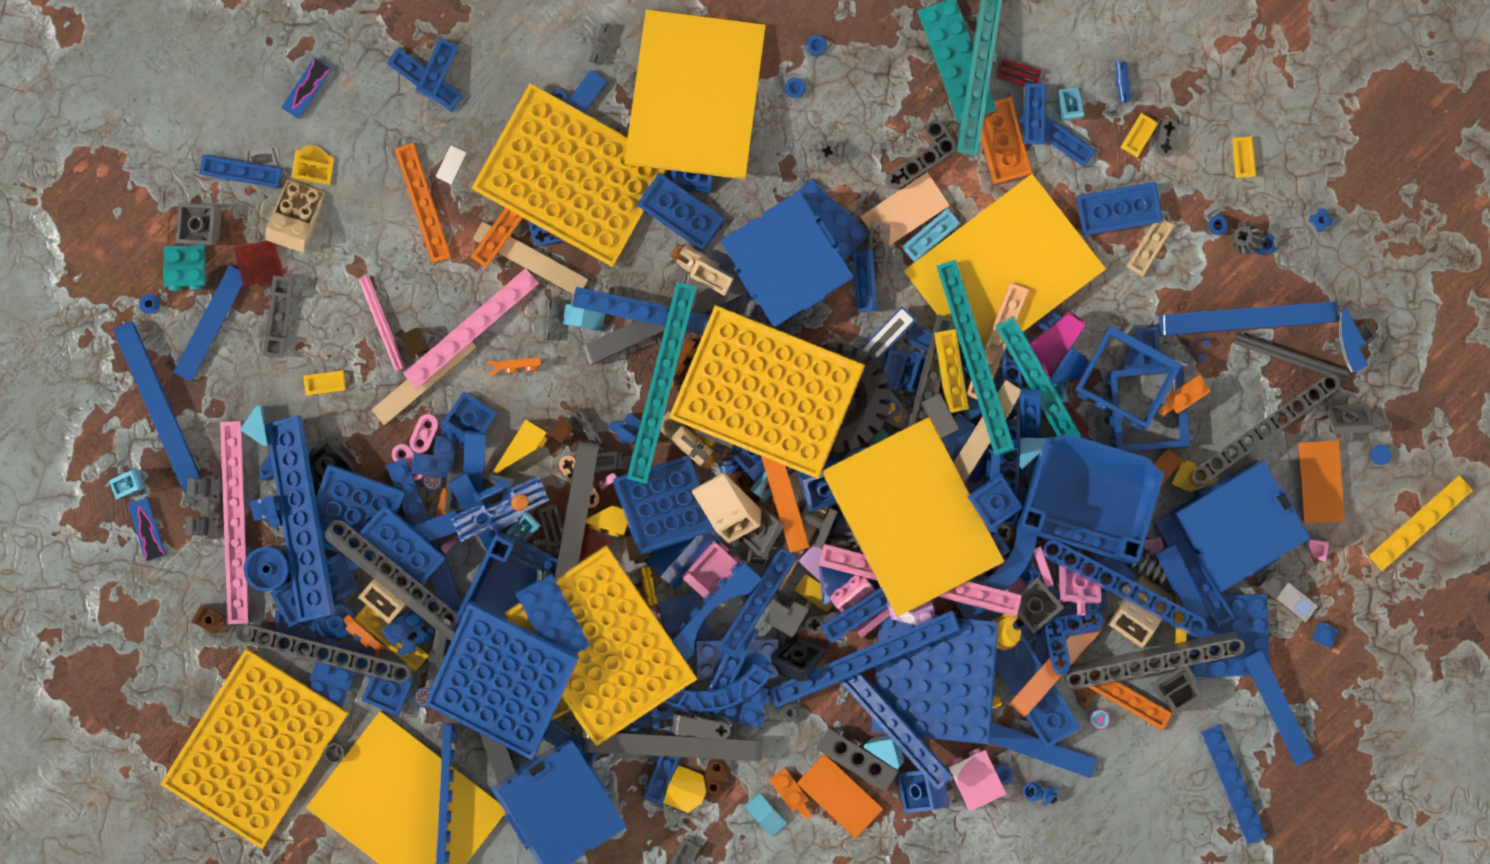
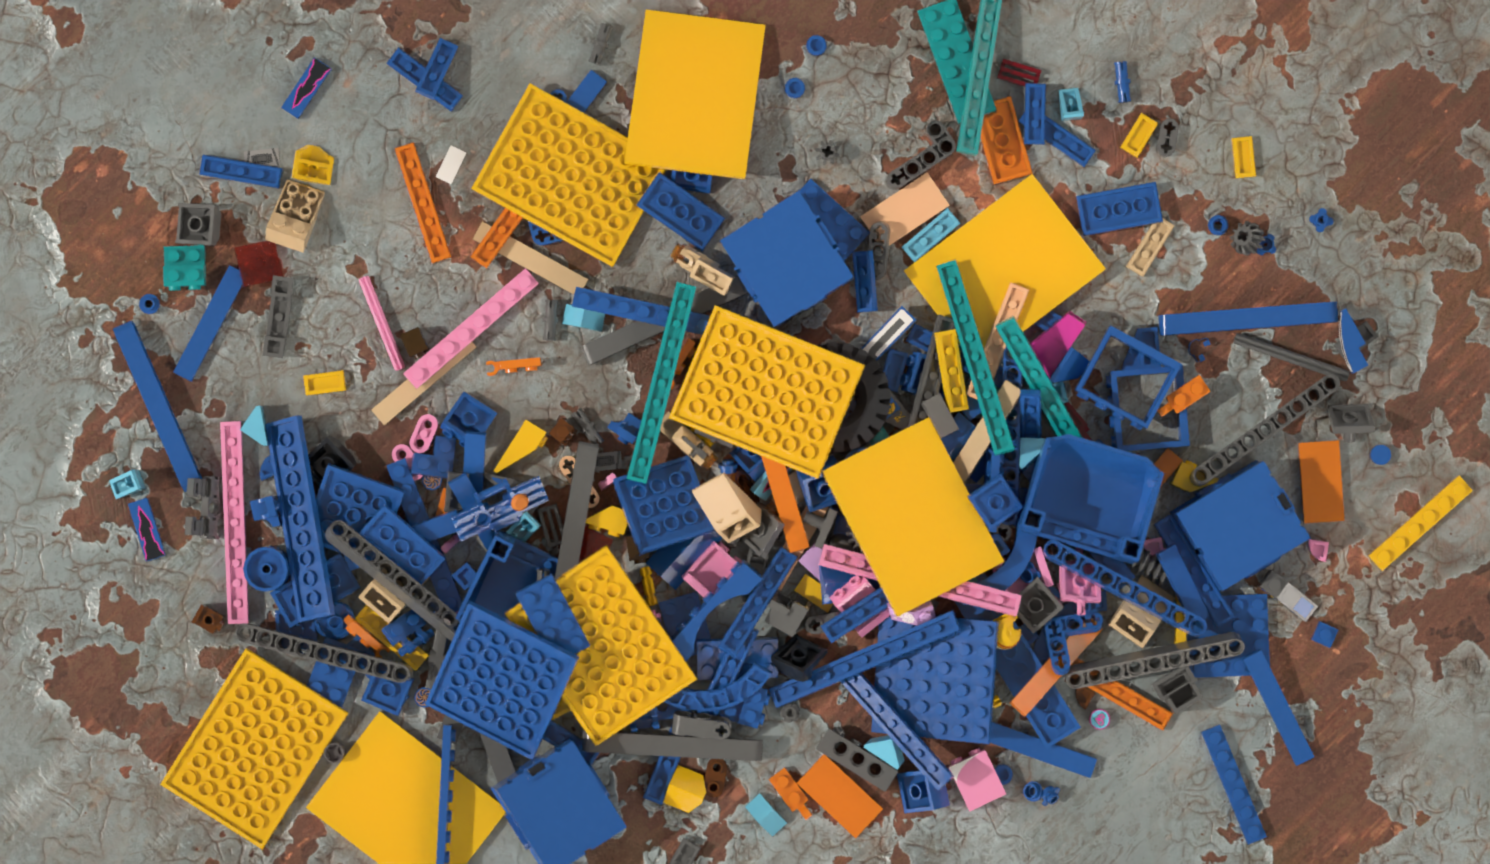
none -> blue plate [452,562,476,590]

